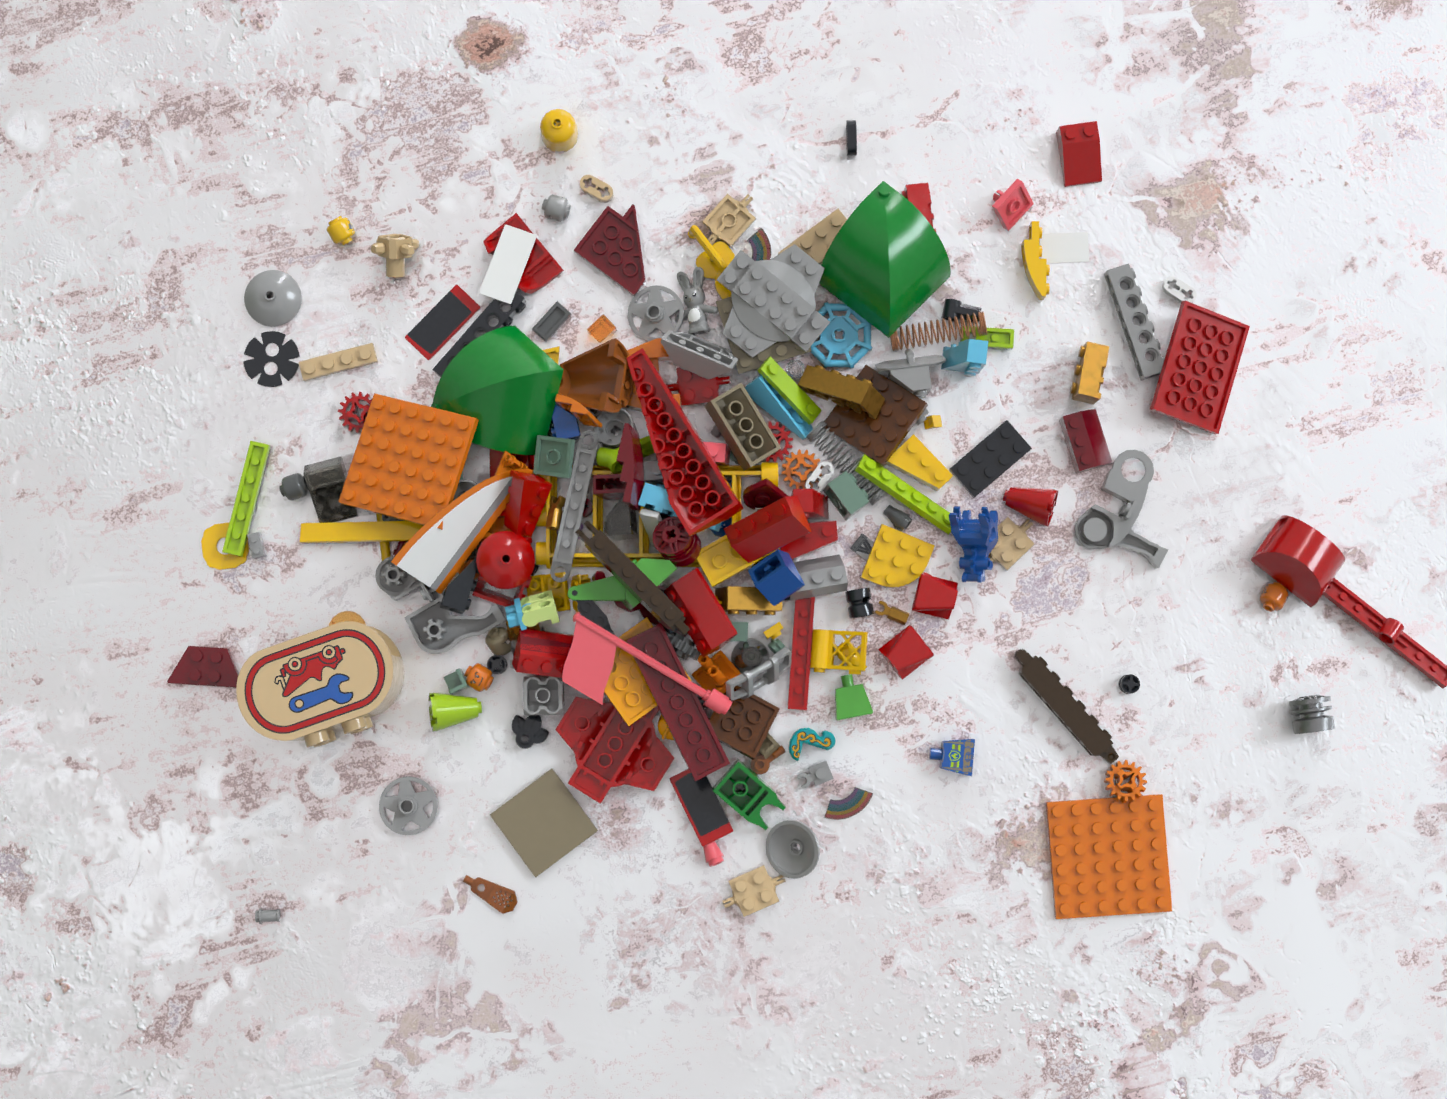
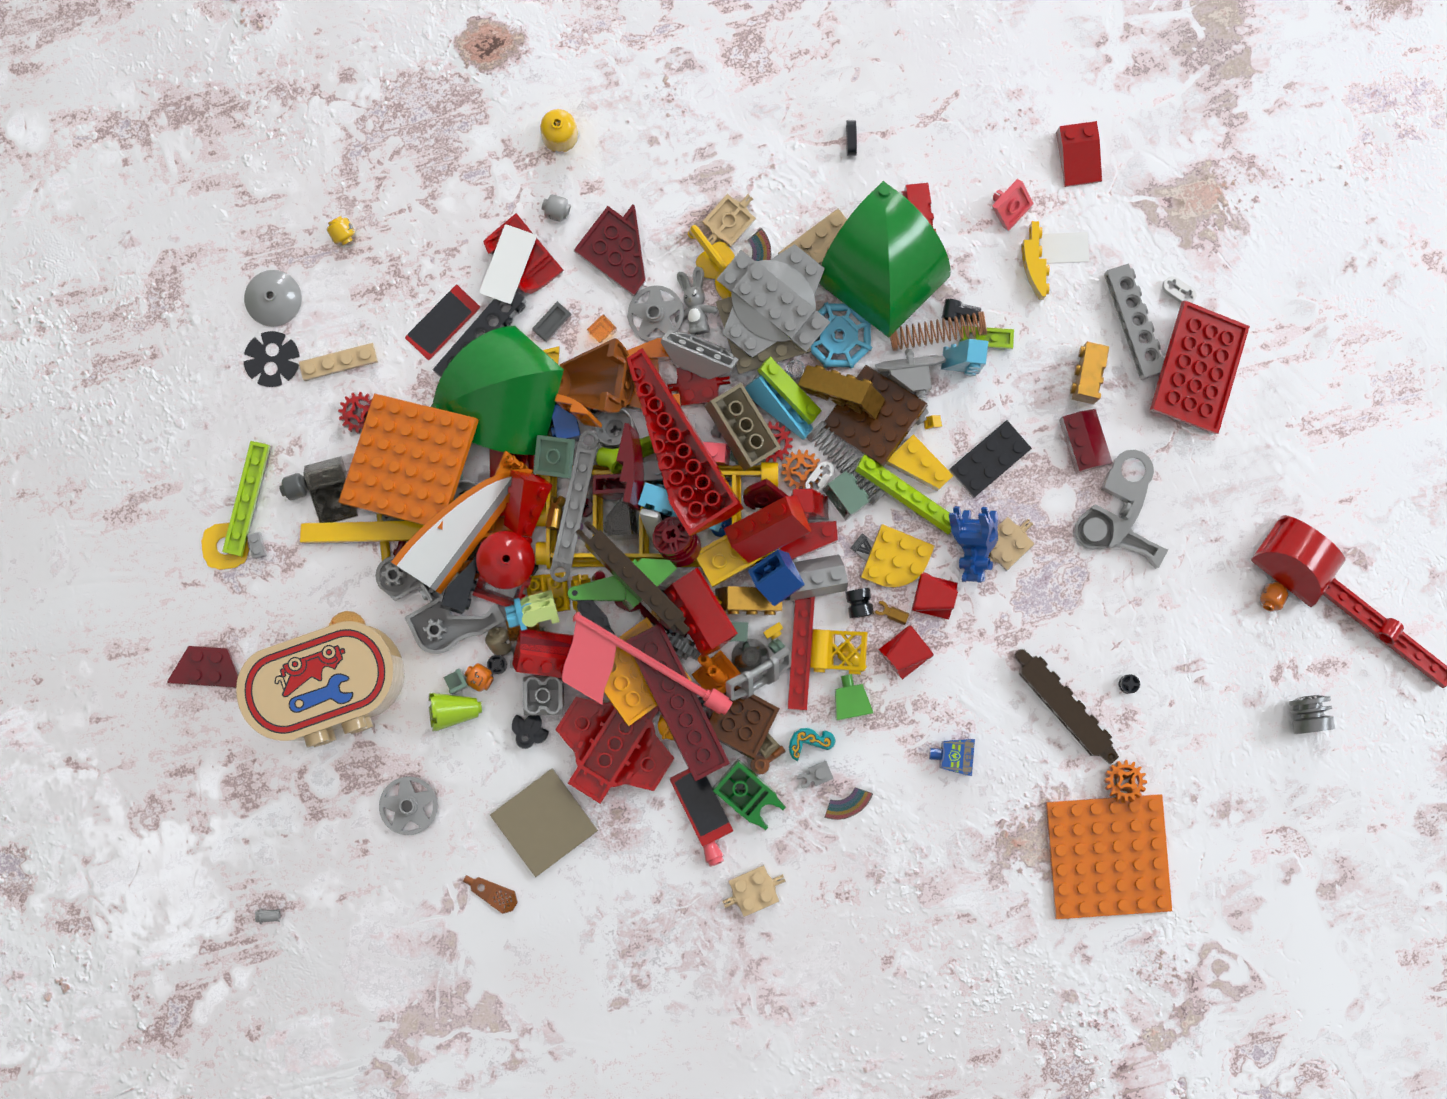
tan piece [371,234,419,278] -> none
tan beam [580,175,613,203] -> none
light grey dish [766,820,820,879] -> none
dark grey cone [883,505,912,531] -> none
red cone [1003,487,1058,527] -> none

